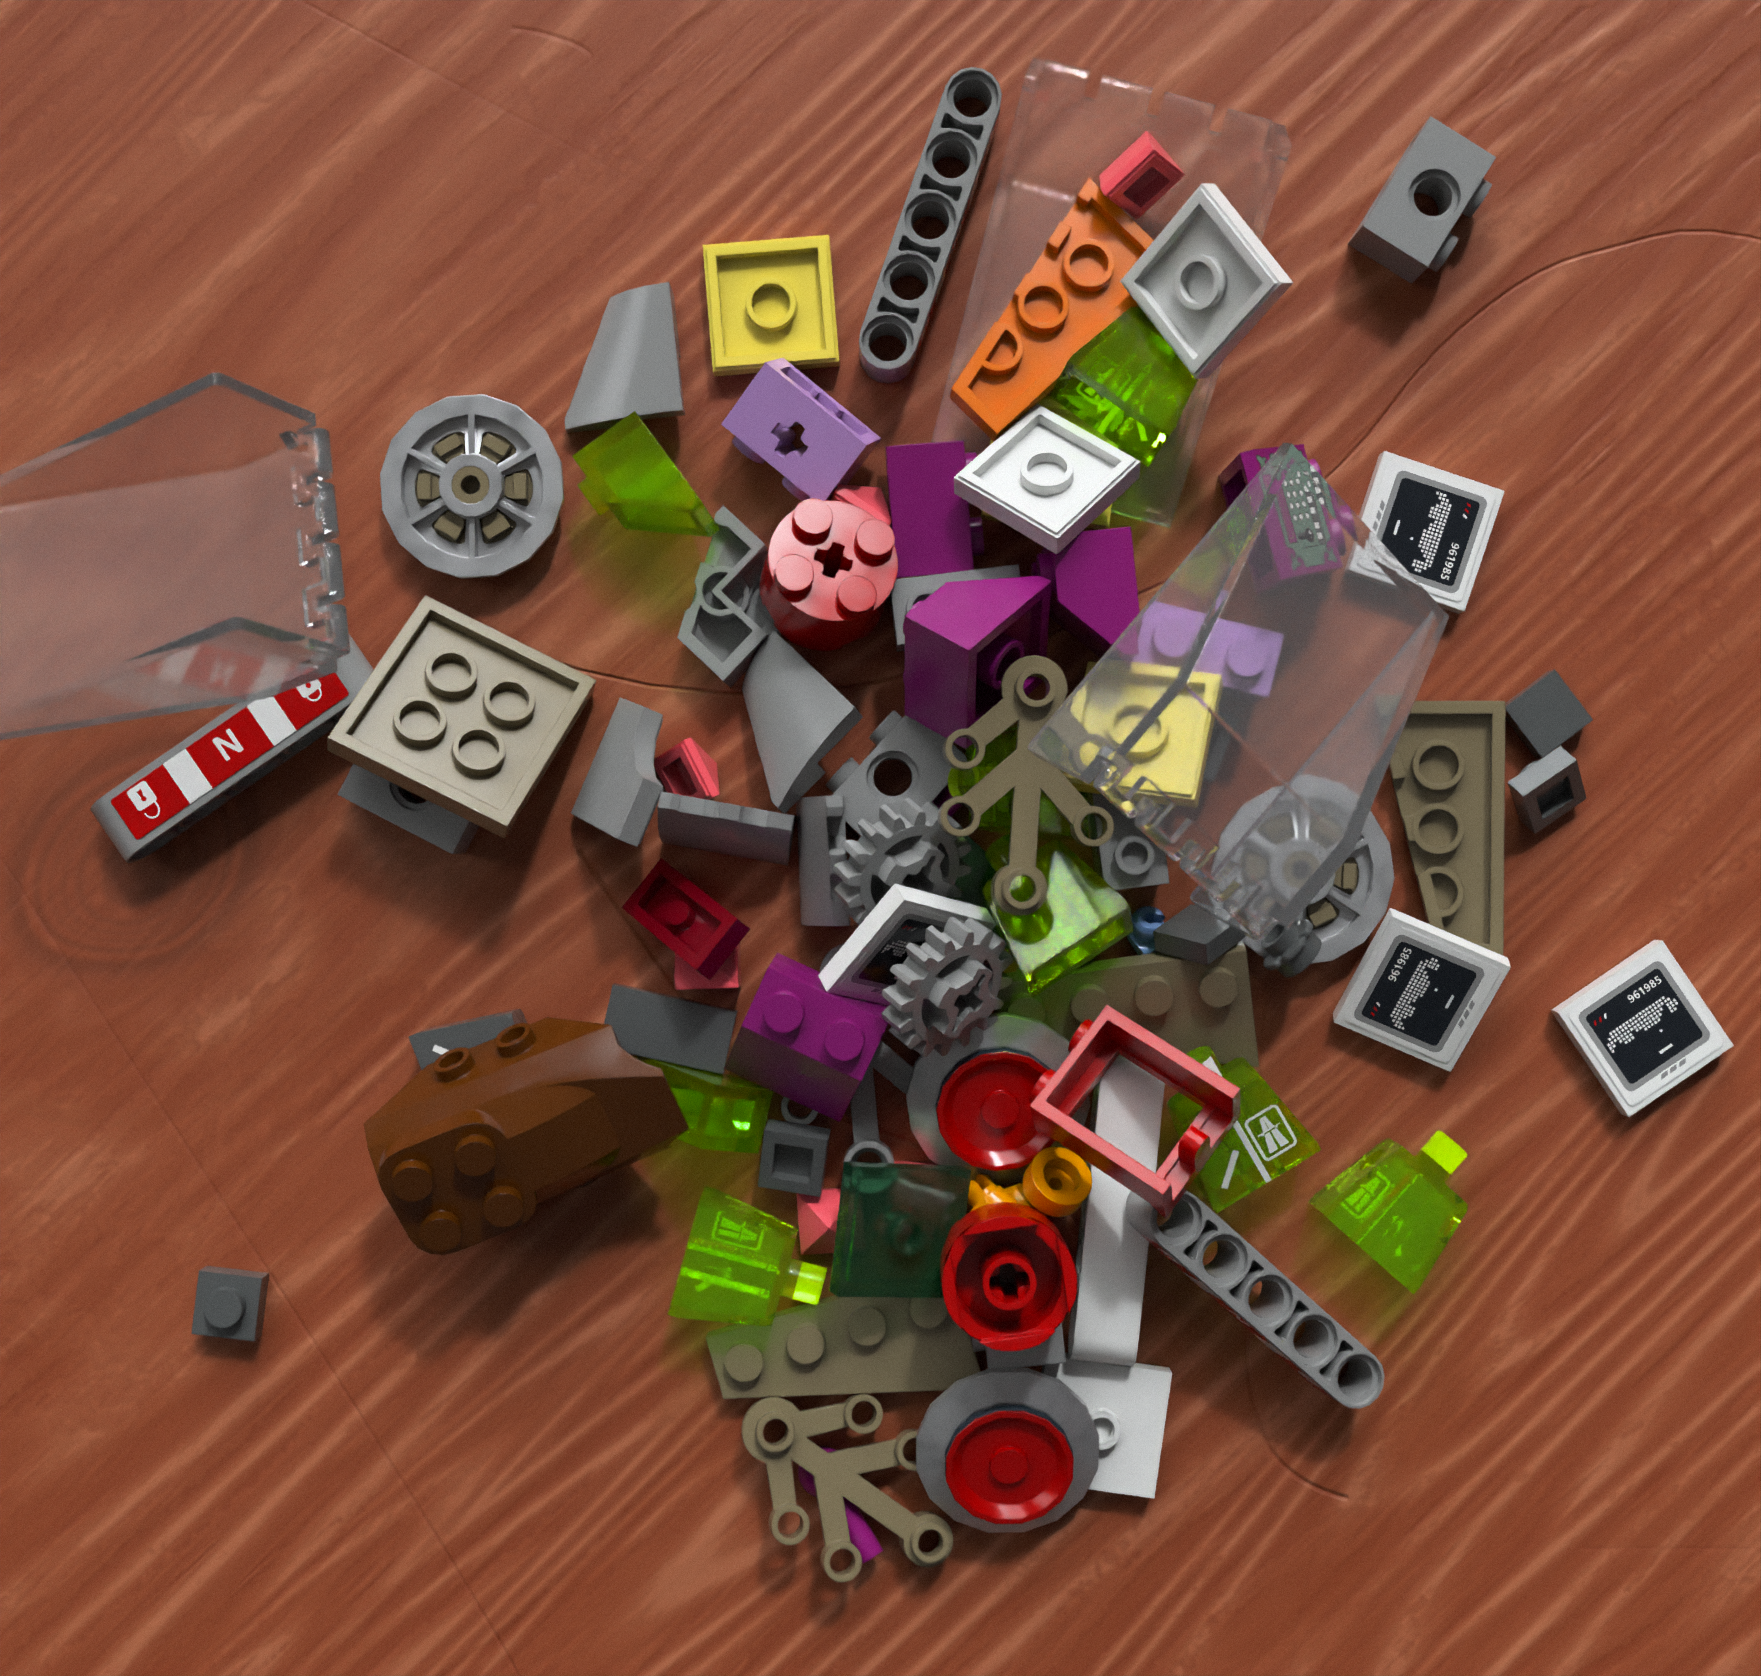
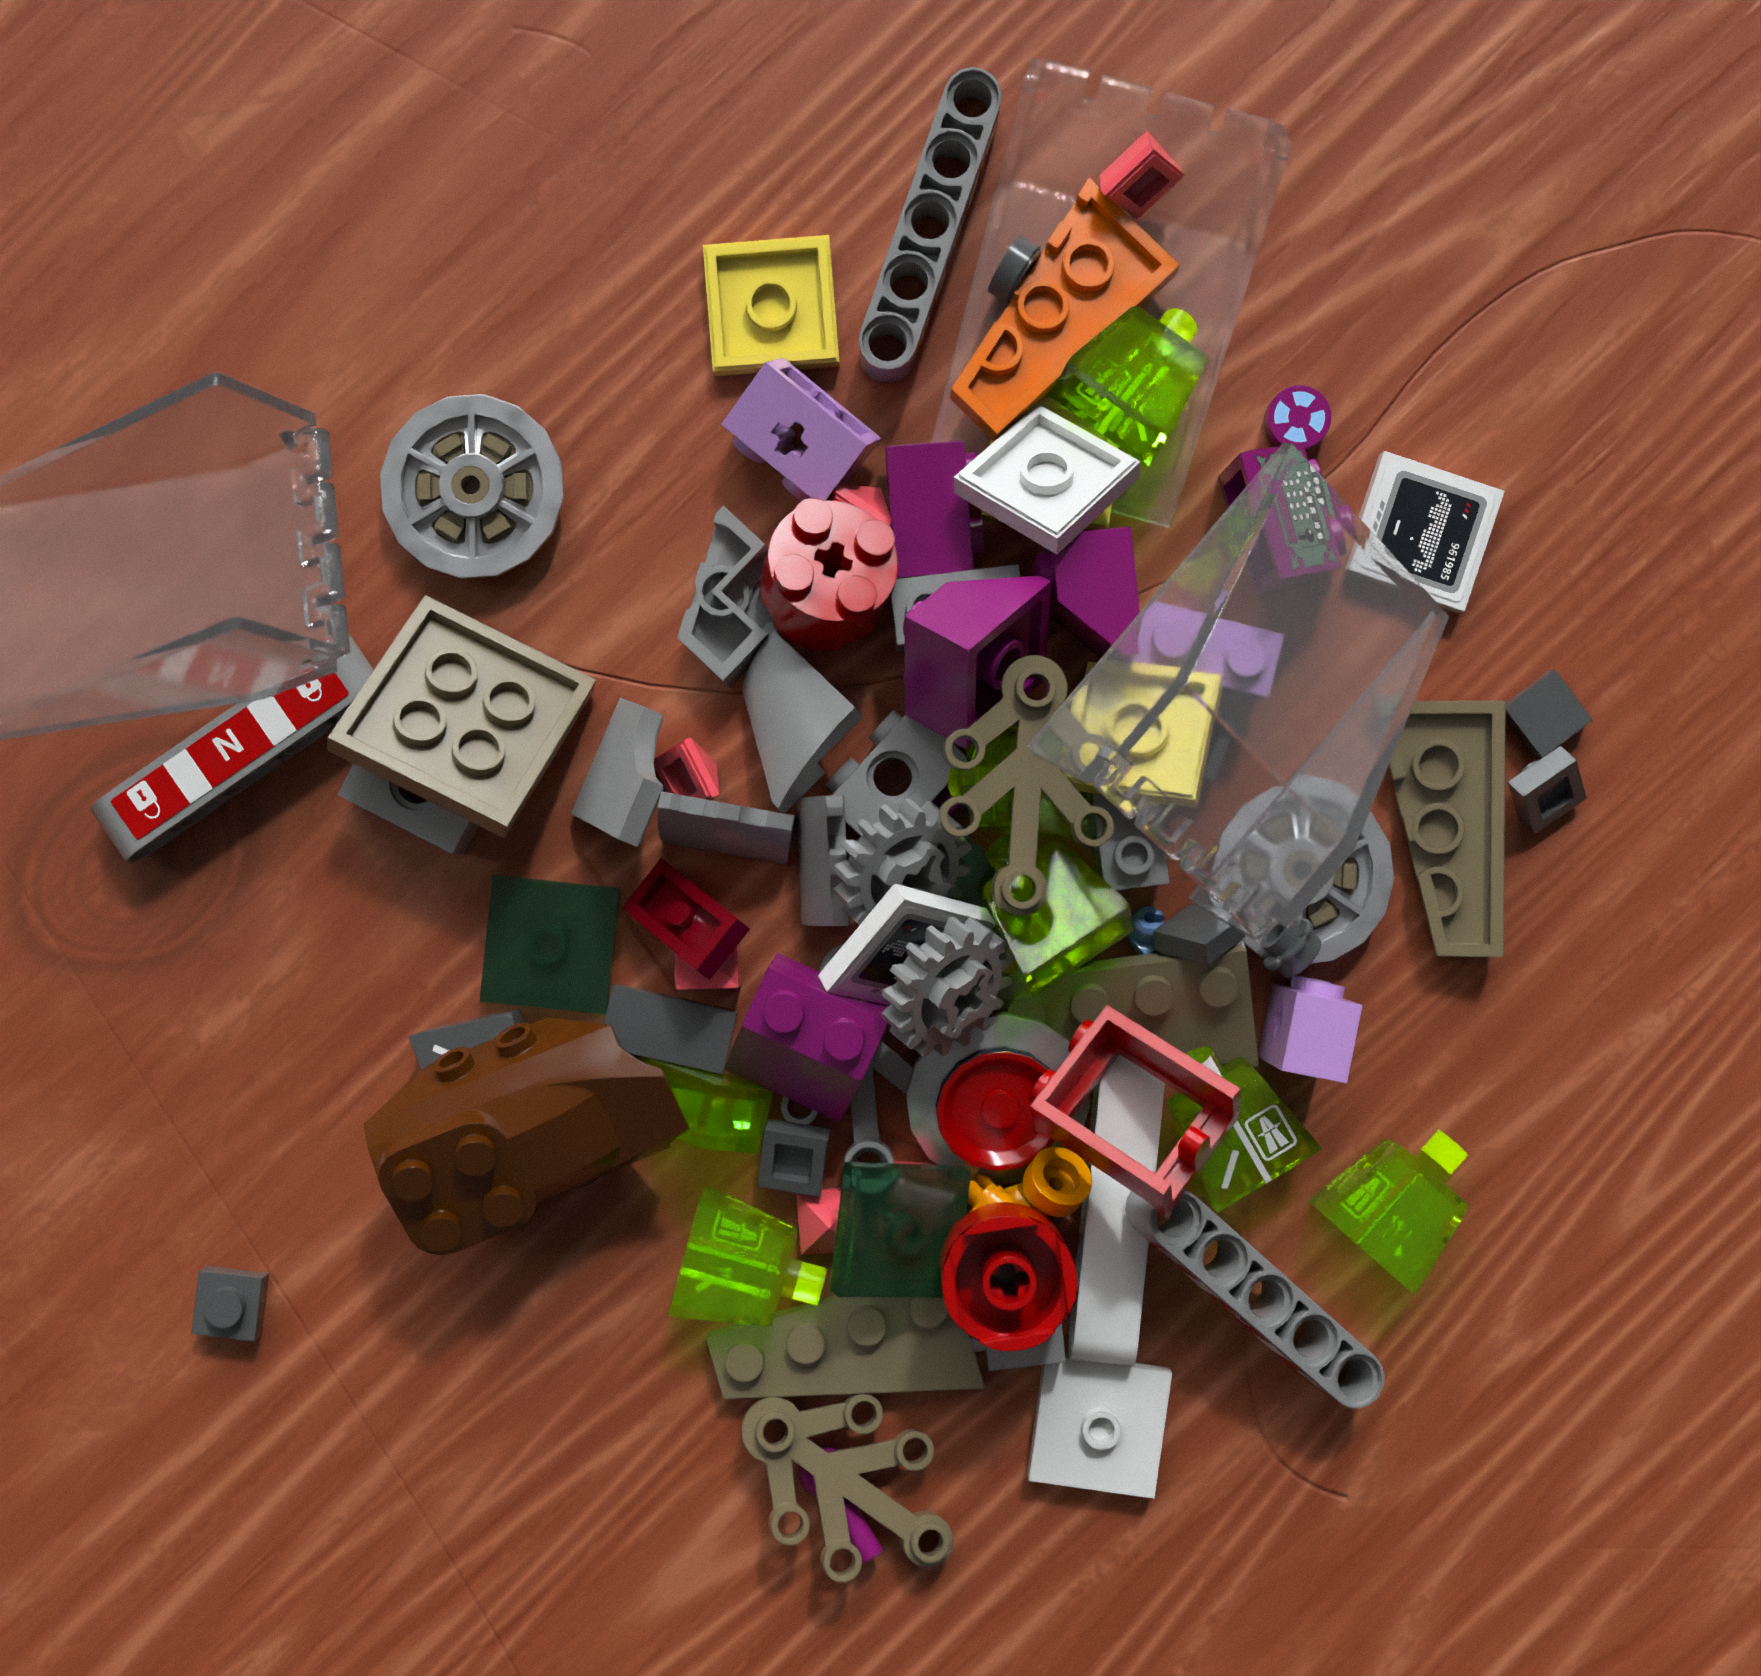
light grey slope [565,282,685,433] -> none
clear neon green slope [572,411,720,537] -> none
piece [916,1368,1099,1533] -> none
white tile [1120,183,1293,379] -> none
tile [1333,908,1511,1072] -> none
light grey brick [1348,116,1496,284] -> none
tile [1551,940,1734,1117] -> none
none -> clear green plate [479,875,622,1014]
none -> dark grey tile [988,235,1041,304]
none -> lavender brick [1258,975,1363,1084]
none -> magenta tile [1264,385,1331,451]

